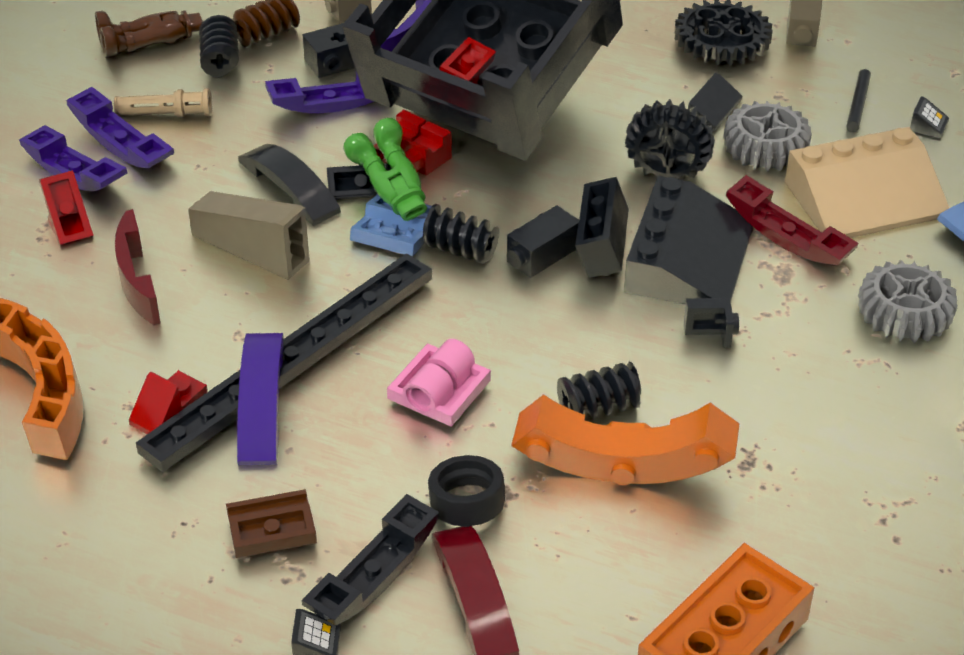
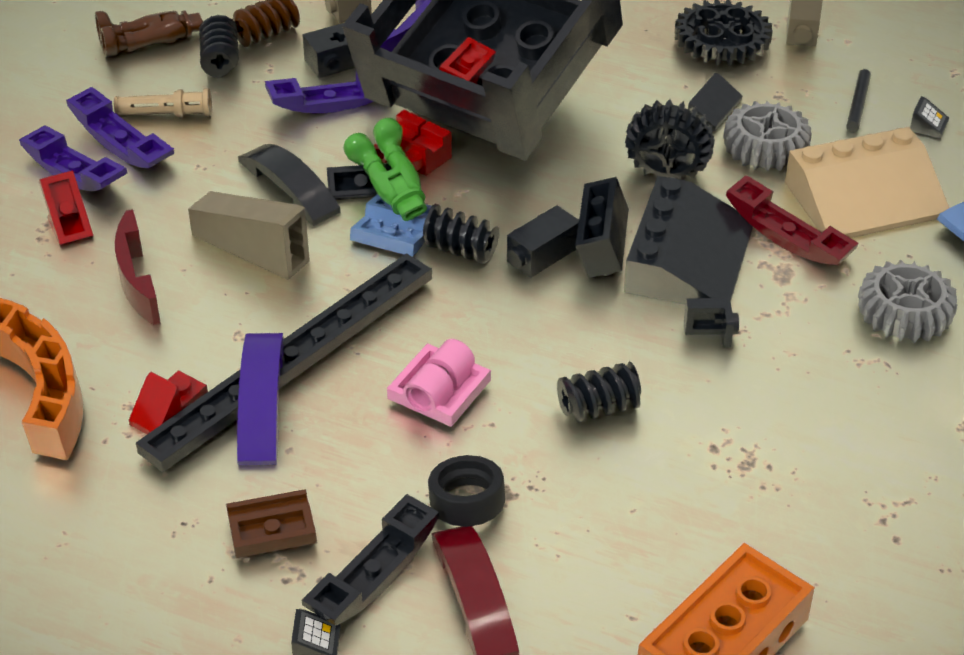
orange brick [511,394,740,485] -> none

